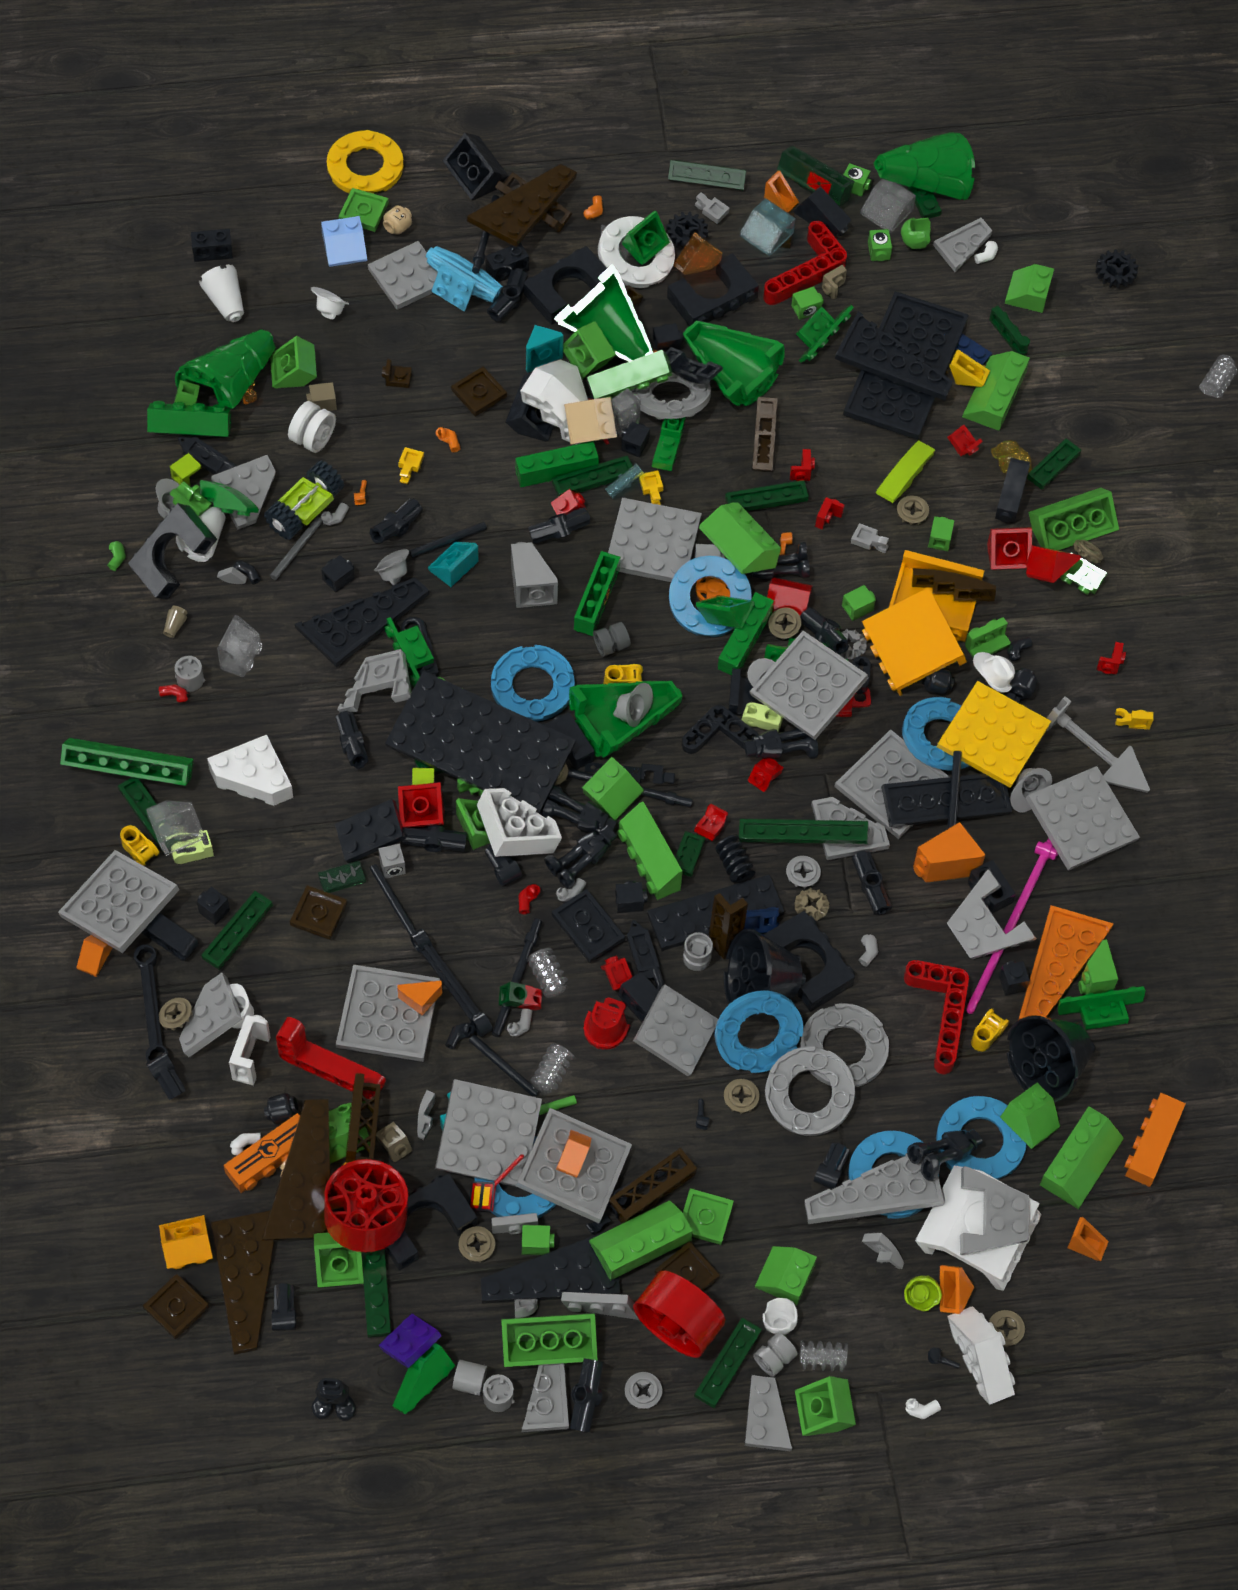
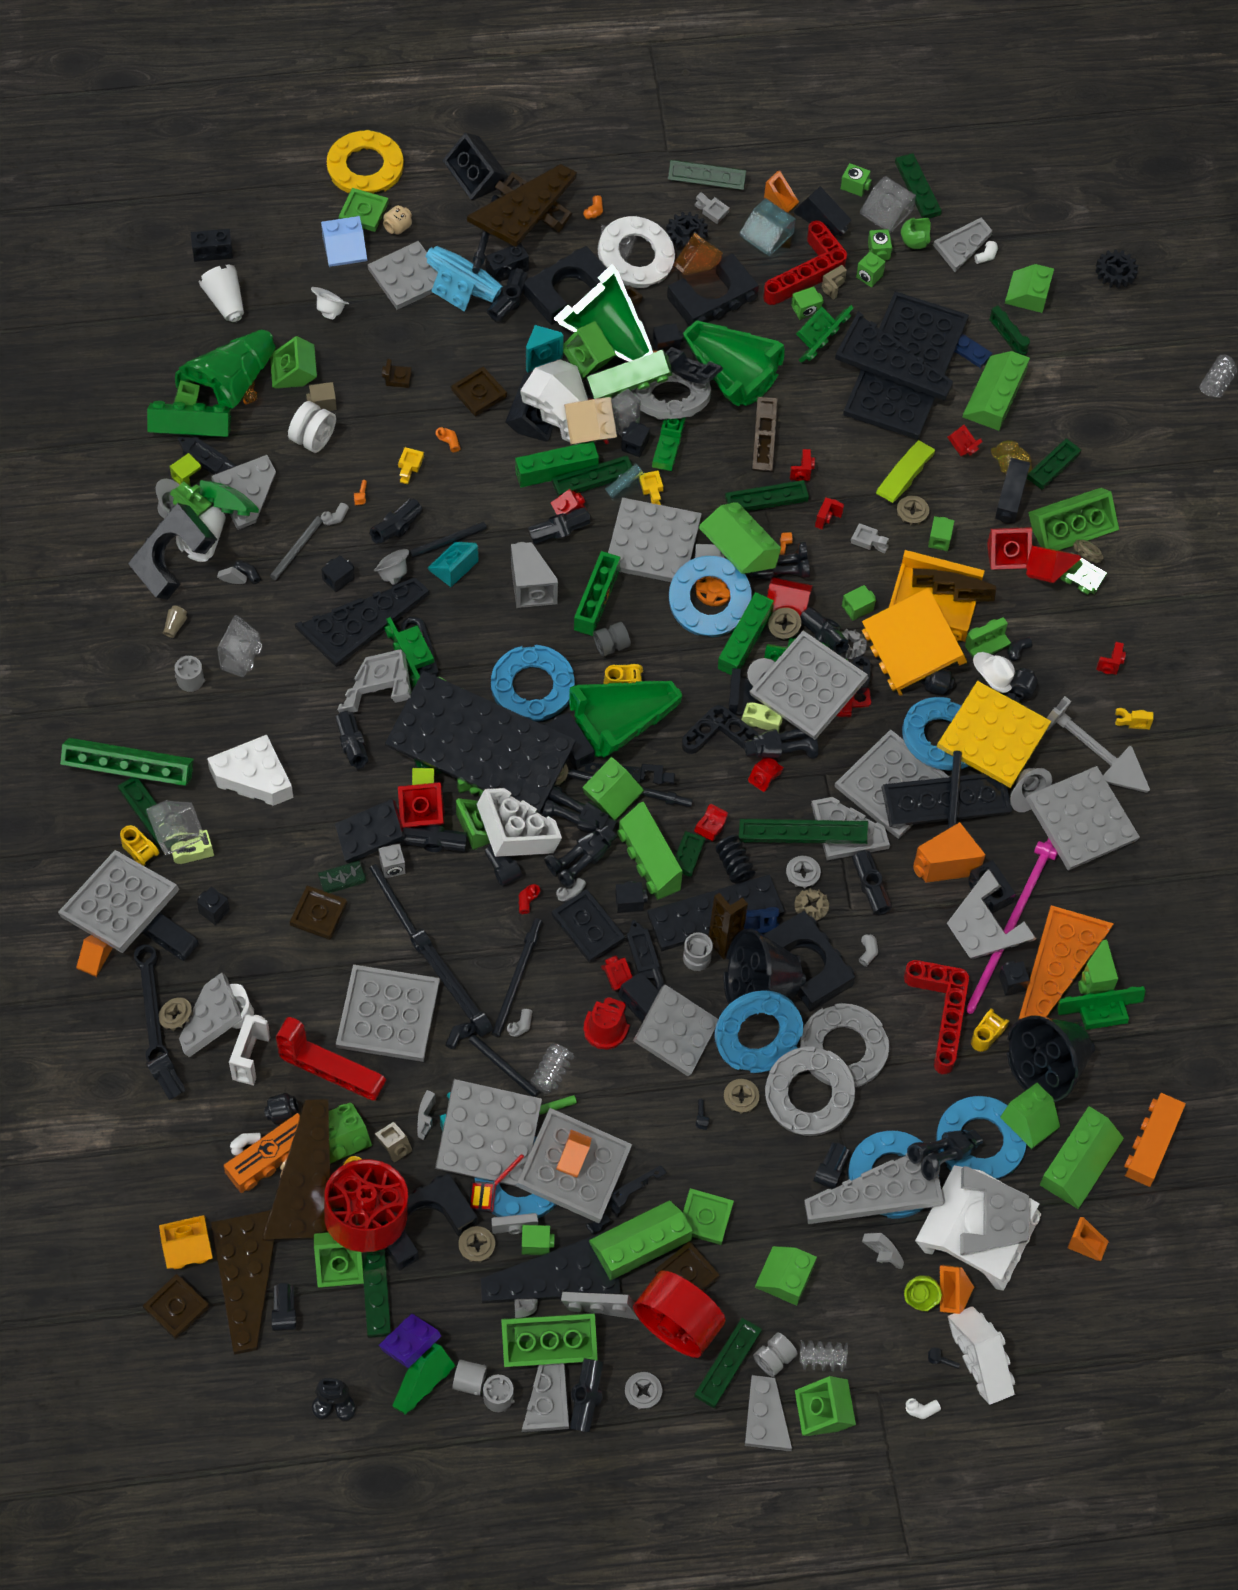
bright green arm [107,541,126,571] -> none
red arm [159,685,188,702] -> none
dark green plate [201,891,273,970] -> none
plate [264,460,345,540] -> none
dark brown fence [345,1073,381,1163] -> none
orange slope [397,980,442,1016] -> none
dark green leg [498,982,542,1010] -> none
clear piece [527,948,568,998] -> none
dark brown fence [609,1148,697,1224] -> none
light grey piece [613,683,653,727] -> none
green slope [622,211,670,265] -> none
green slope [696,595,754,629] -> none
white hair [763,1298,798,1335] -> none
clear green brick [777,145,855,207] -> none
green cone [873,132,975,200] -> none
yellow slope [950,350,990,387] -> none
dark tan gear [989,1310,1025,1347] -> none
none -> bright green brick [856,251,886,288]

